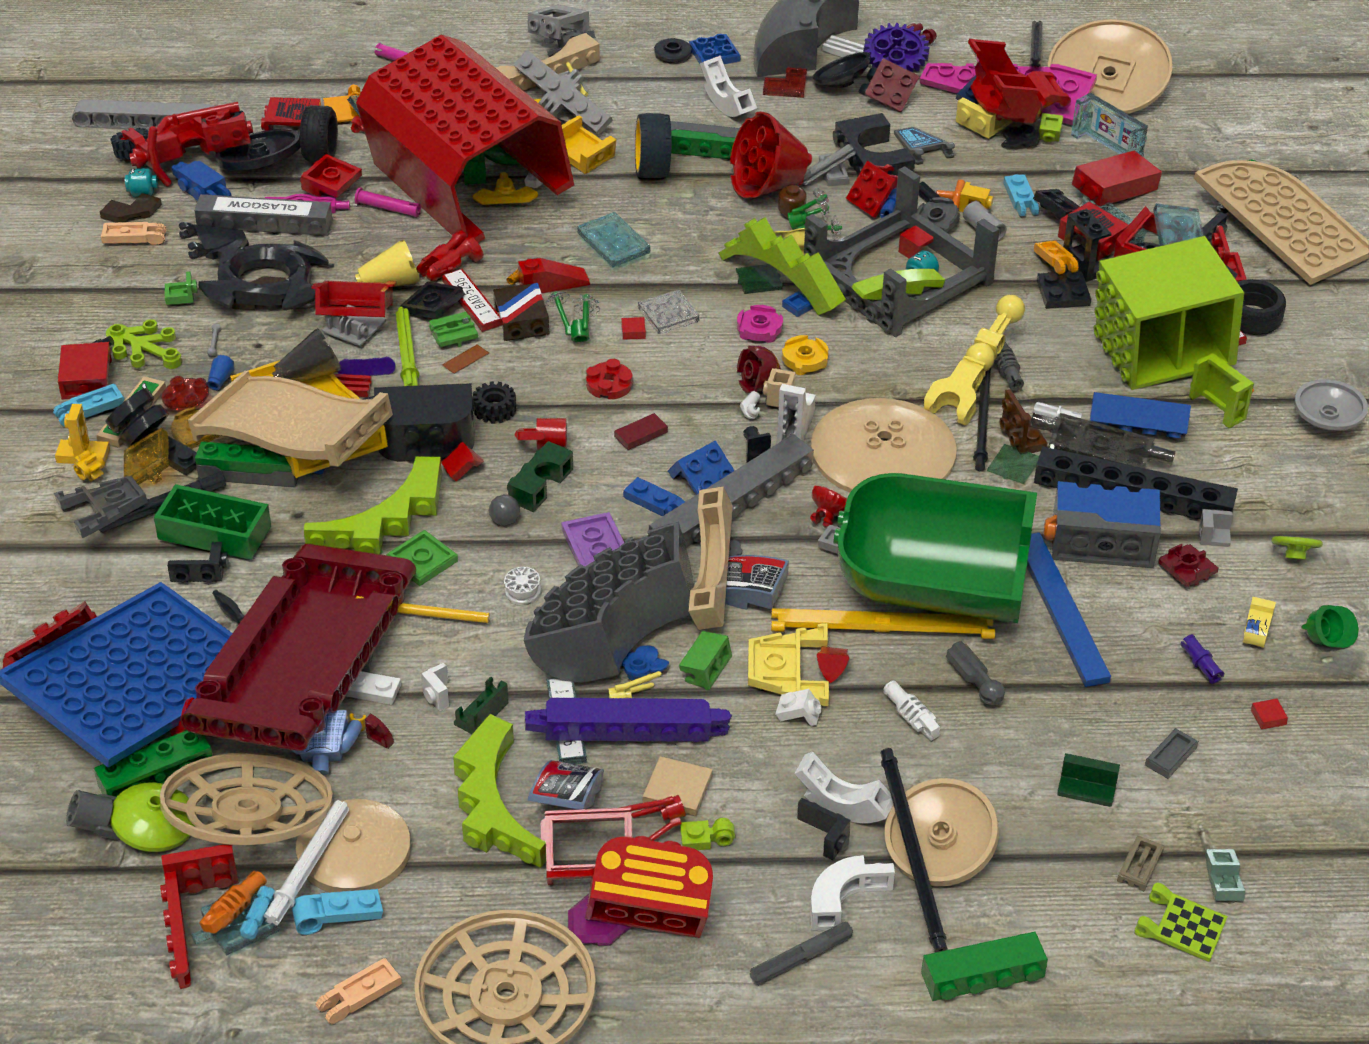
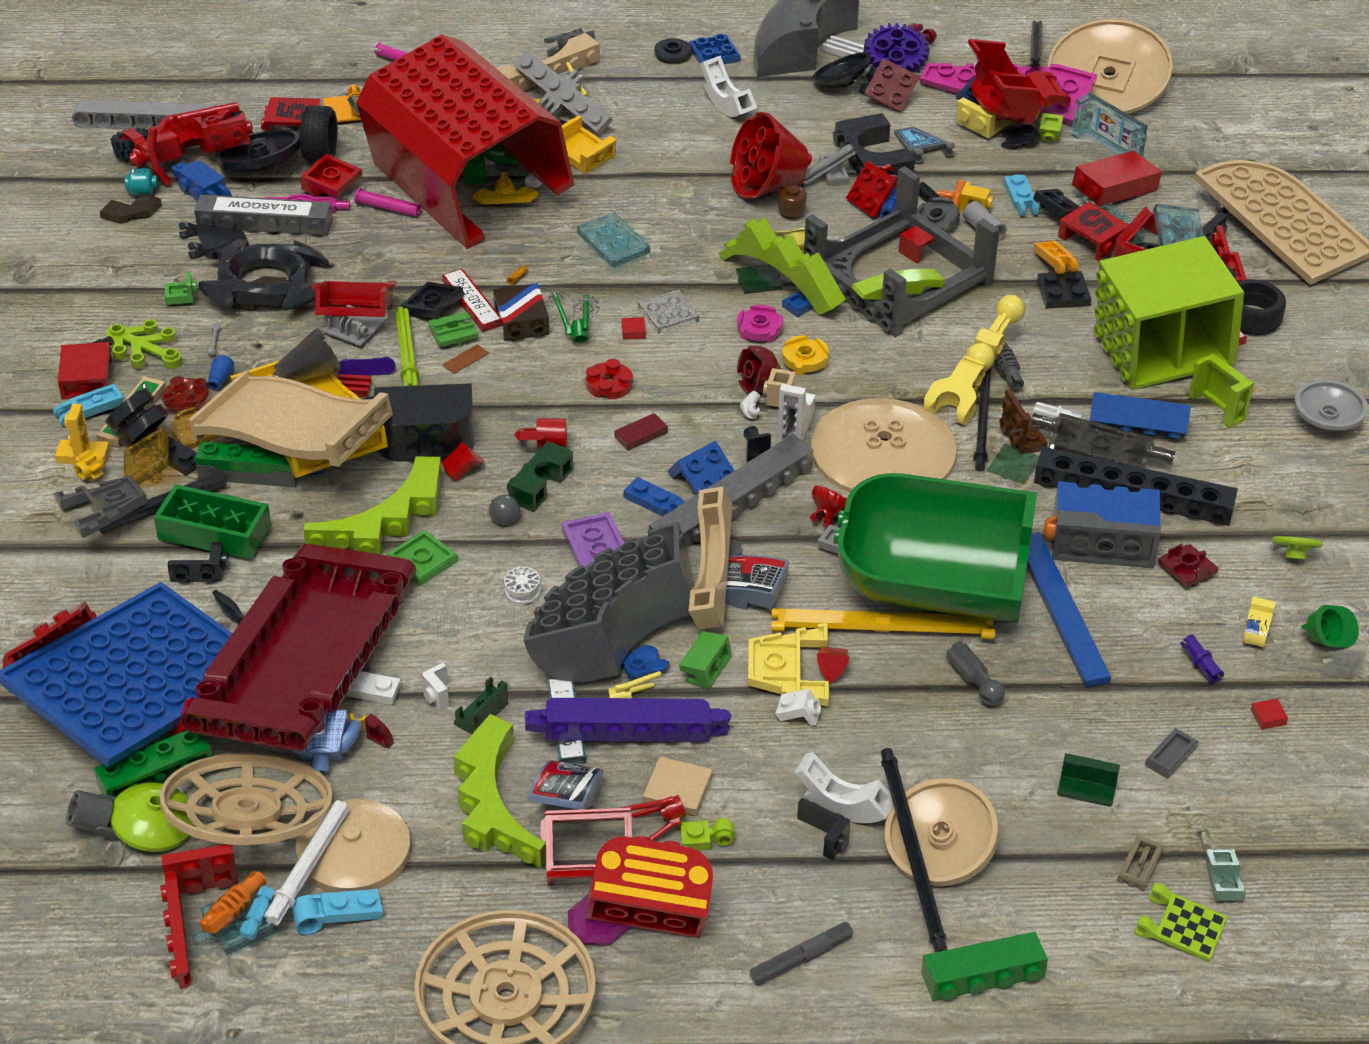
light nougat hinge [101,222,166,245] -> none
light nougat hinge [316,958,402,1025] -> none
red hand [351,116,365,133] -> none
light yellow cone [355,240,420,286] -> none
yellow bar [356,596,490,623] -> none
red piece [416,230,484,282] -> none
black tyre [472,381,516,424] -> none
red slope [518,258,590,294] -> none
light grey window [528,4,589,39] -> none
black wheel [635,113,672,178] -> none
green piece [671,121,740,159] -> none
clear red tile [763,67,807,98] -> none
plant [788,187,842,240] -> none
white arch [810,855,895,931] -> none
white hinge [884,680,940,741] -> none
teal head [906,250,939,272] -> none
black window [1063,209,1112,282] -> none
light grey panel [1199,509,1233,547] -> none

